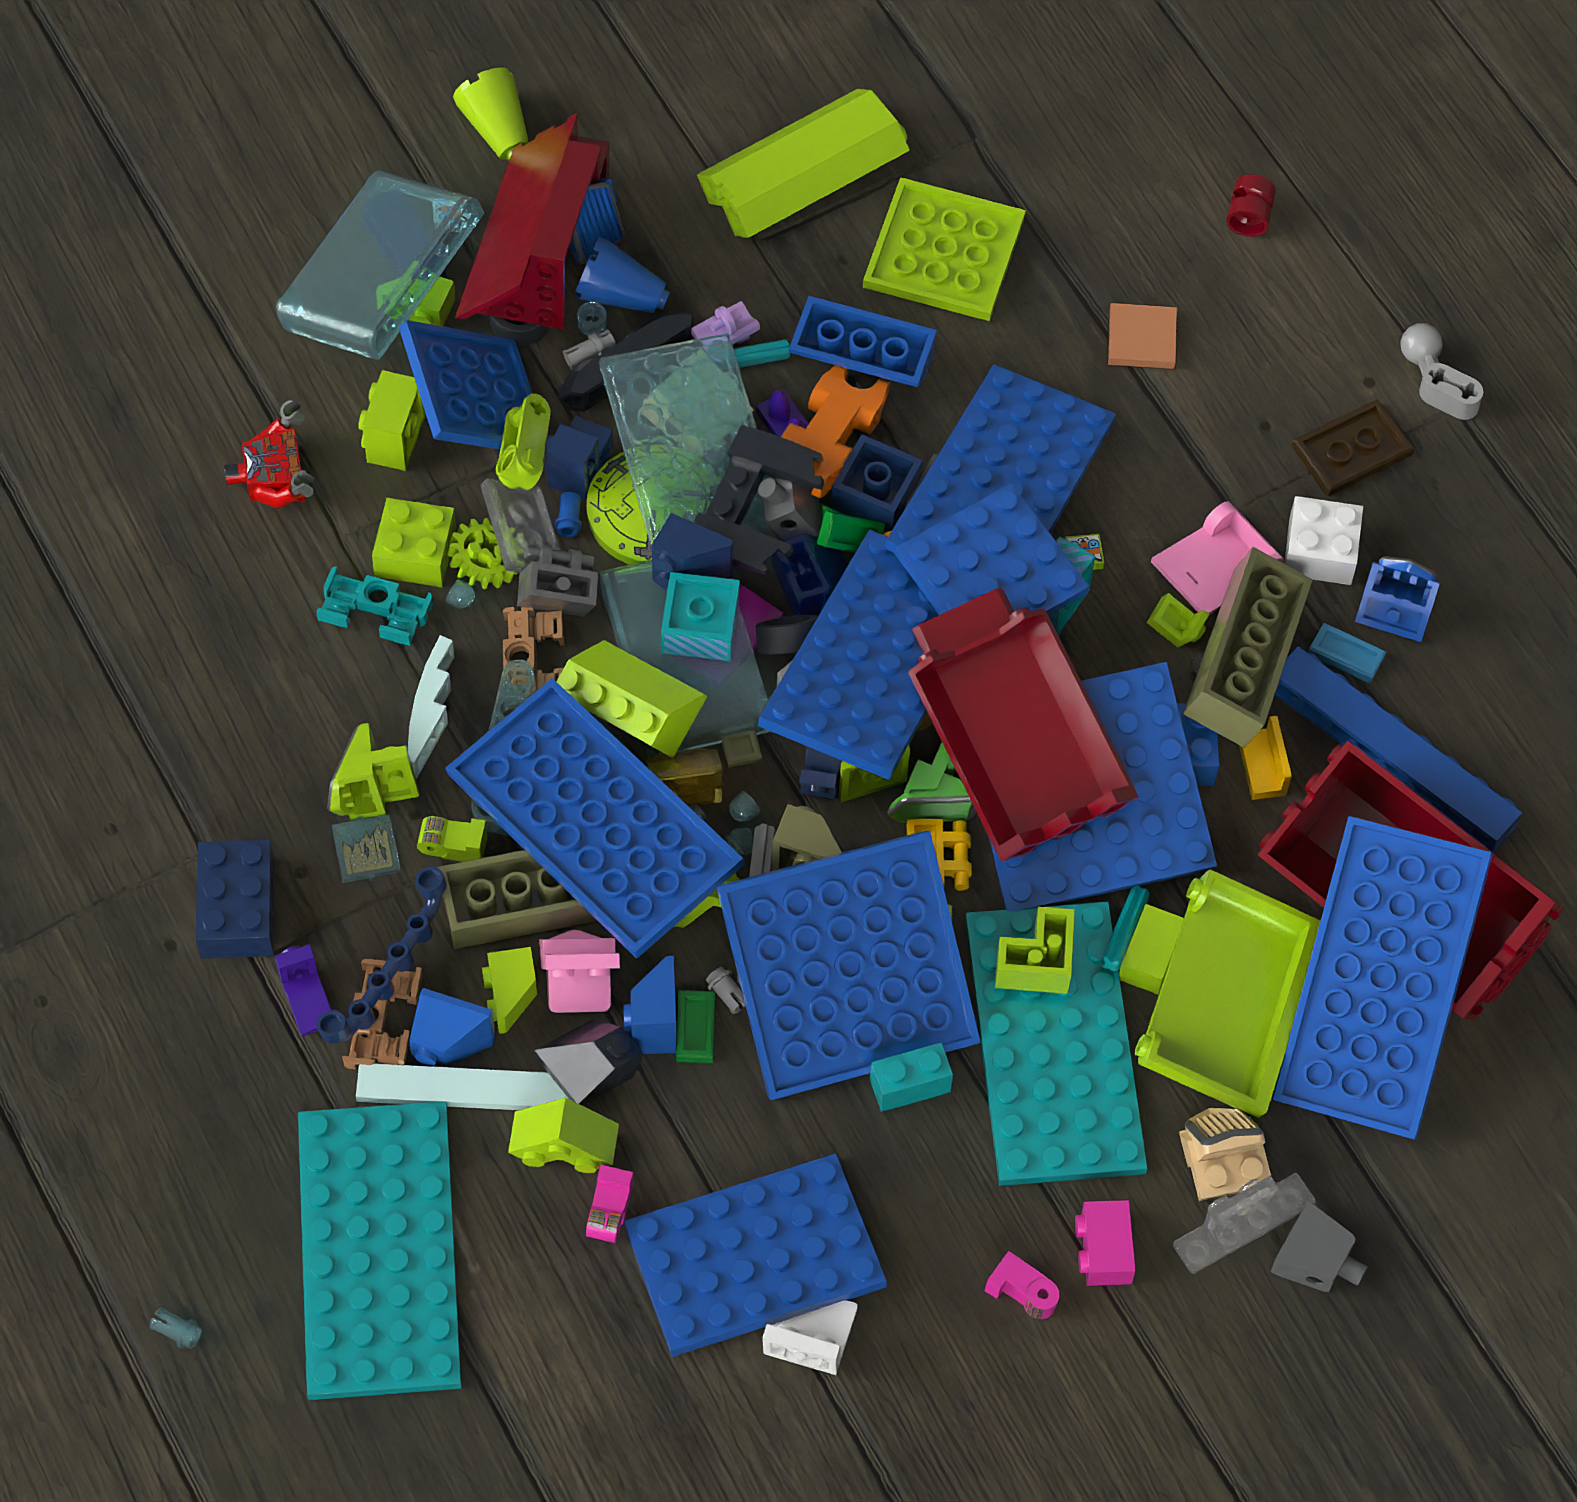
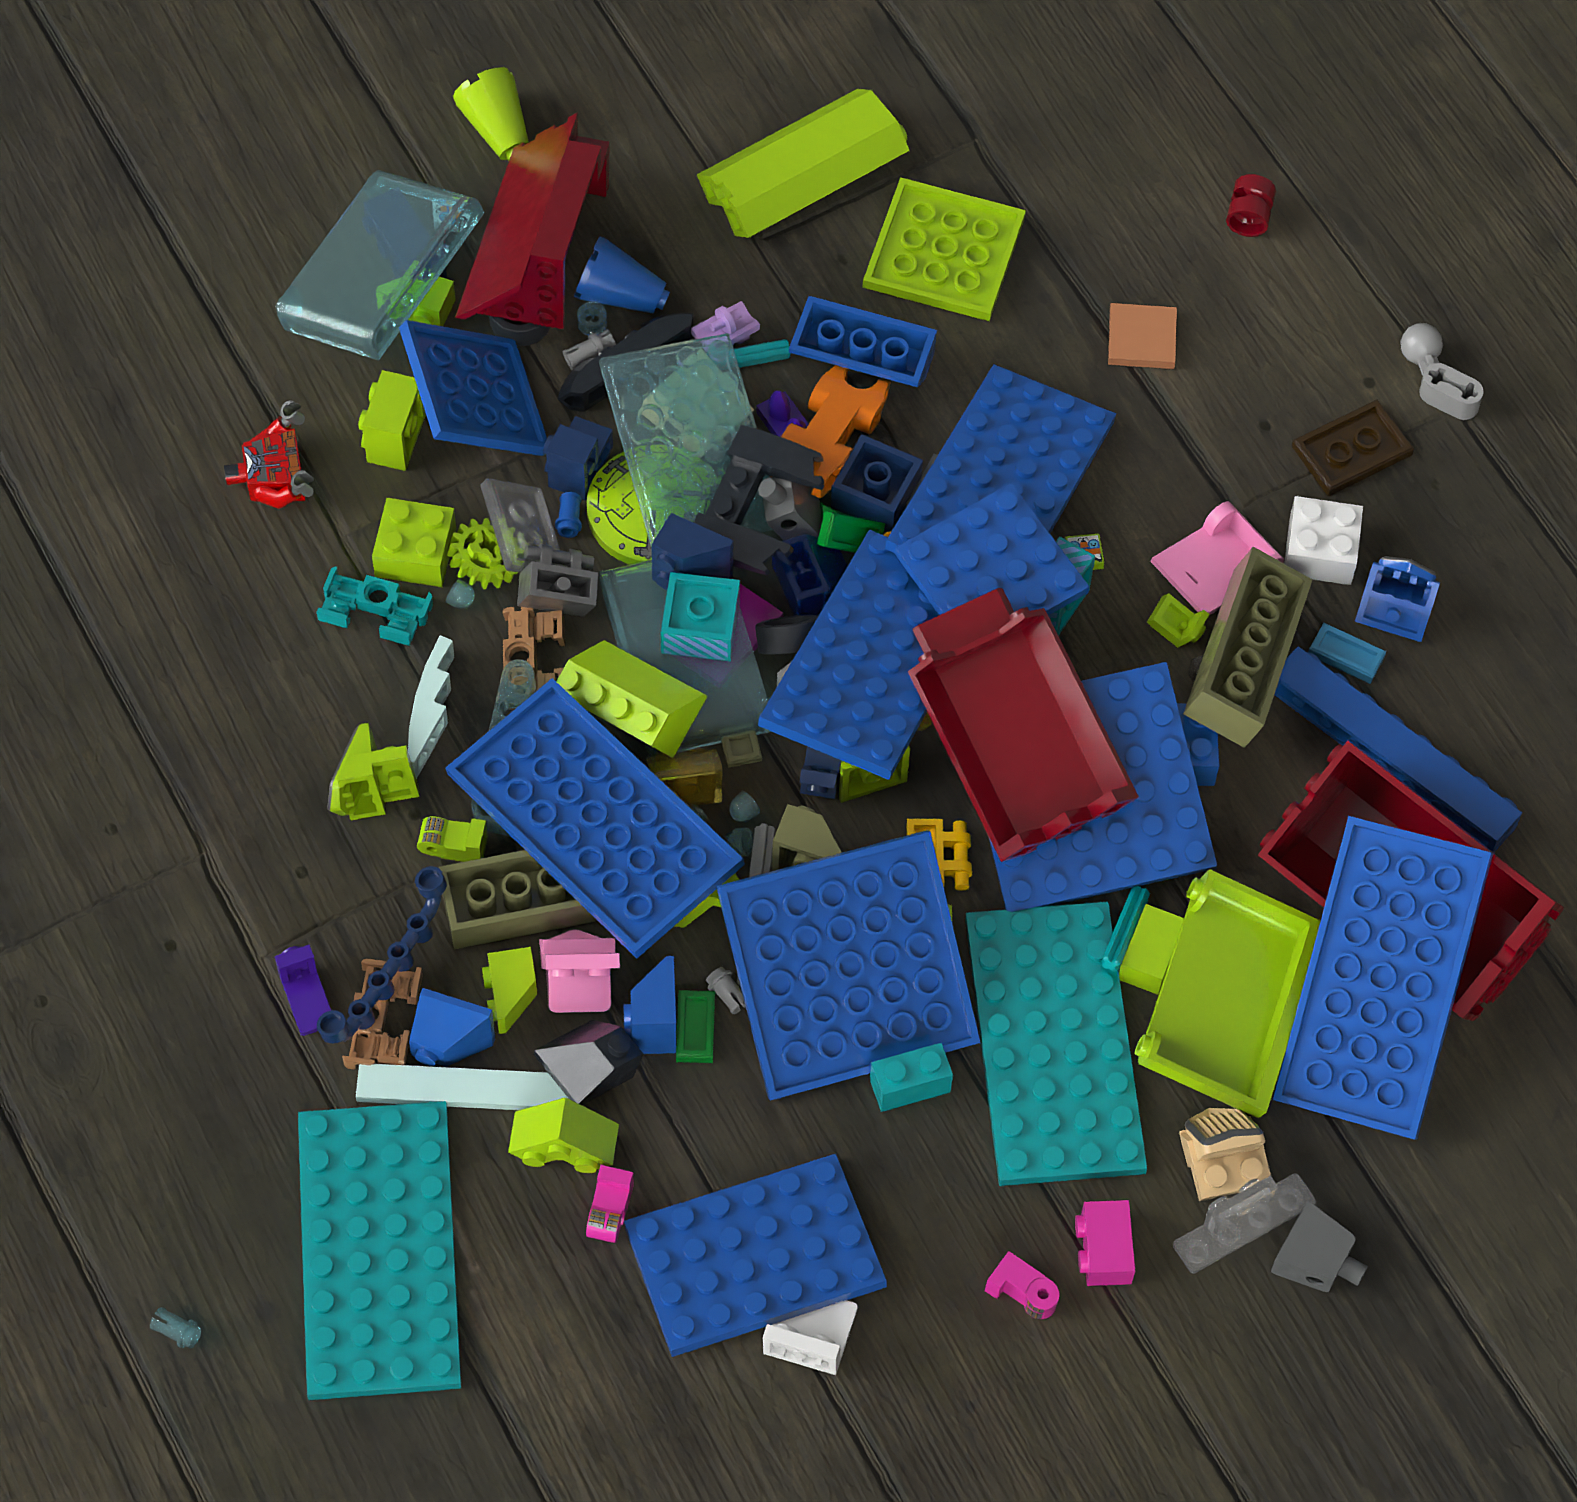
dark blue brick [196,839,274,958] -> none
piece [332,814,401,883] -> none
lime piece [496,394,551,491] -> none
blue piece [569,178,625,264] -> none
bright green piece [887,743,976,823] -> none
lime brick [995,906,1075,994] -> none
yellow panel [1239,716,1291,800] -> none

